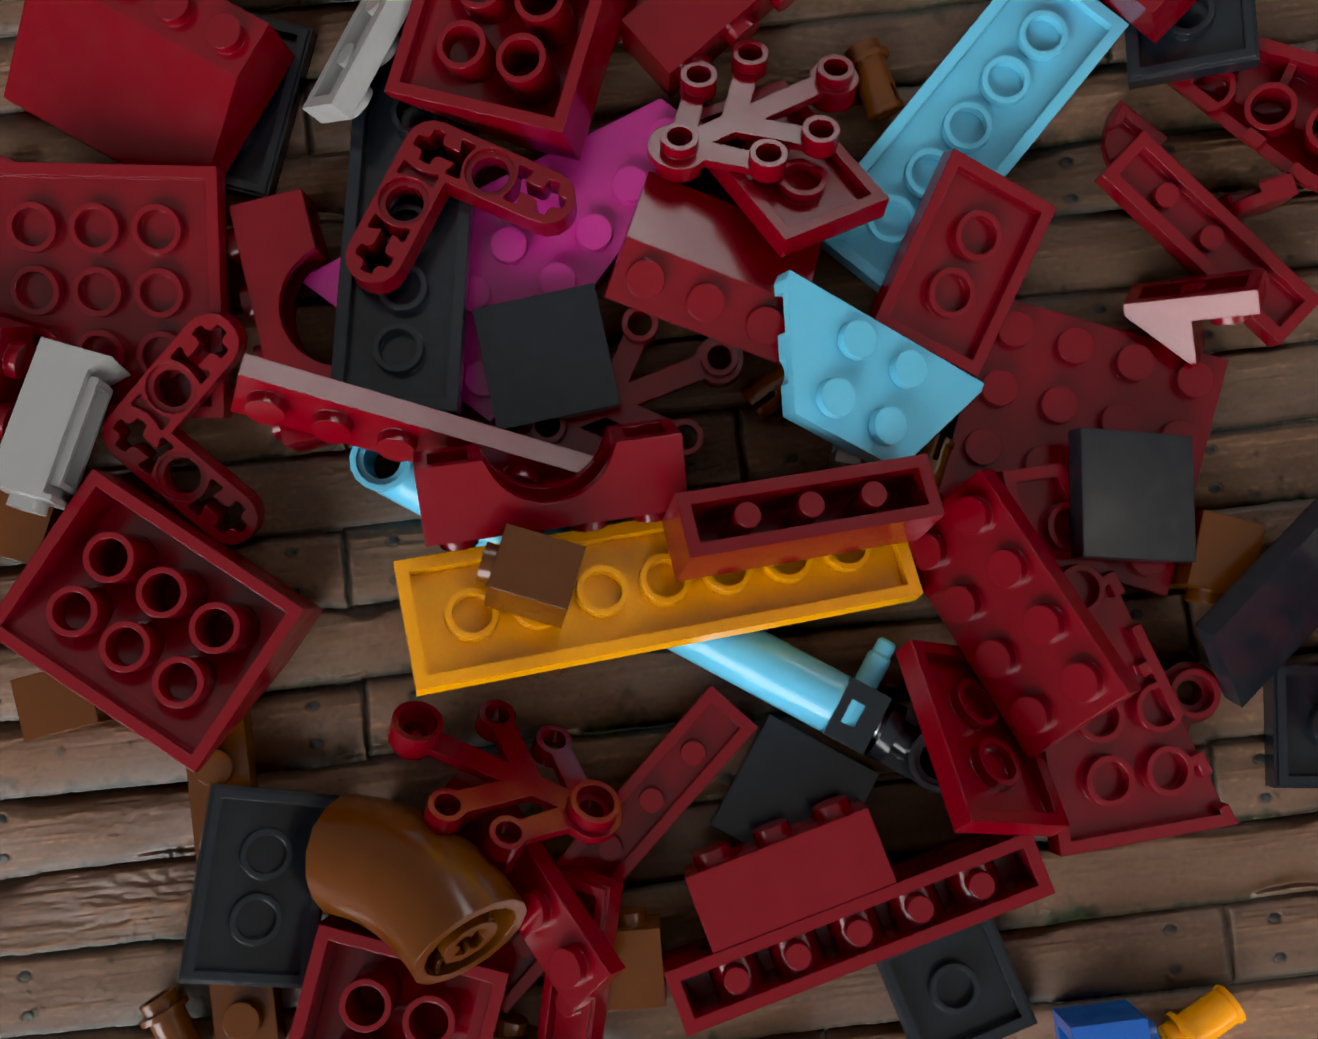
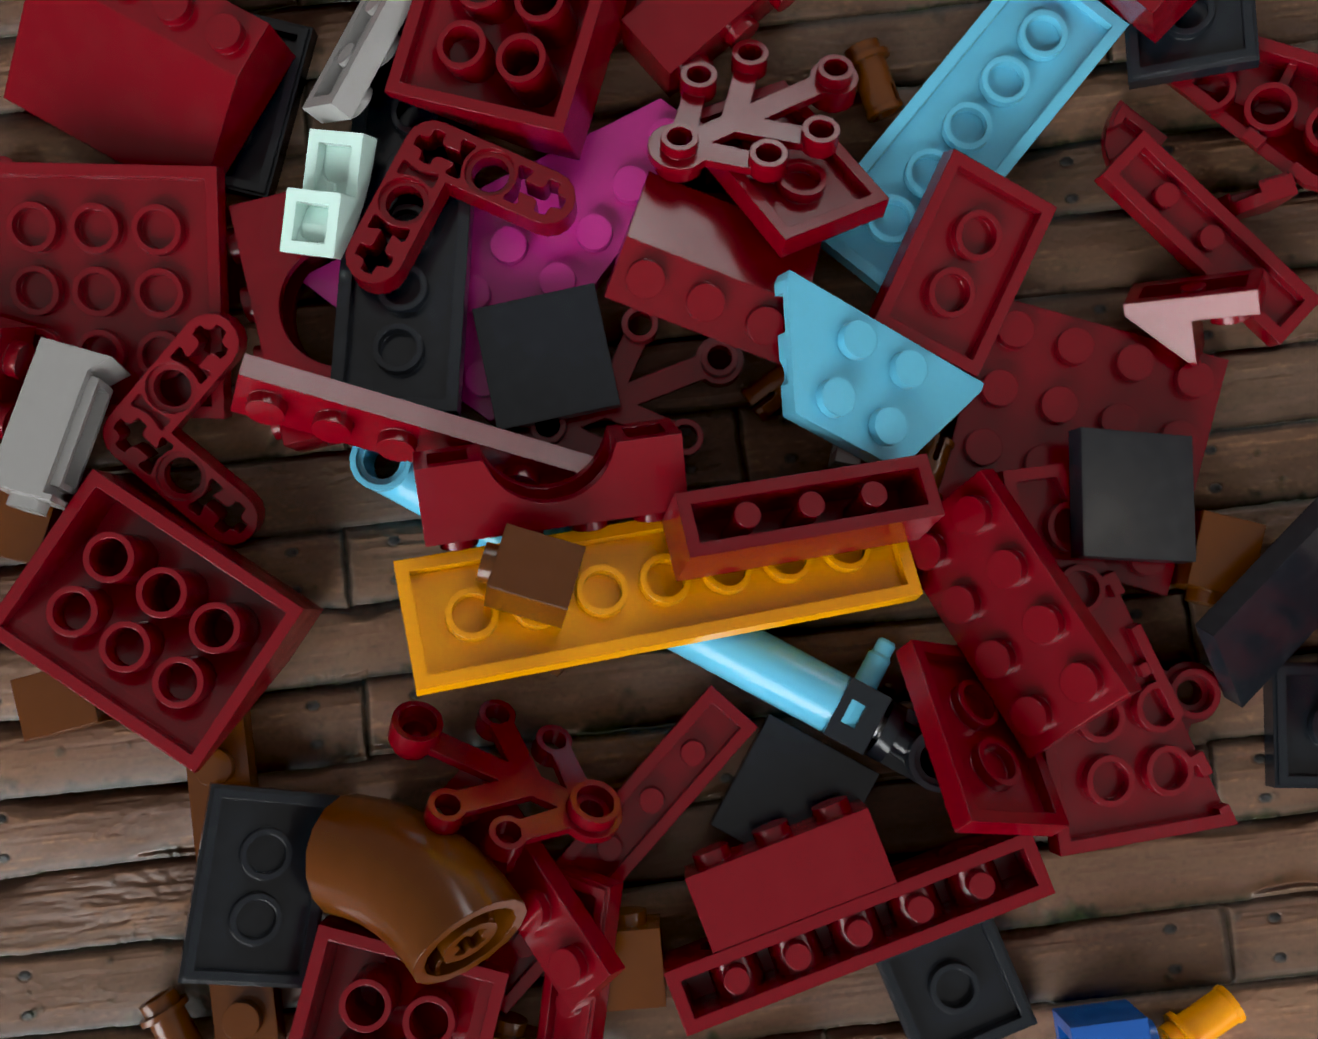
none -> light aqua slope [279,128,377,260]

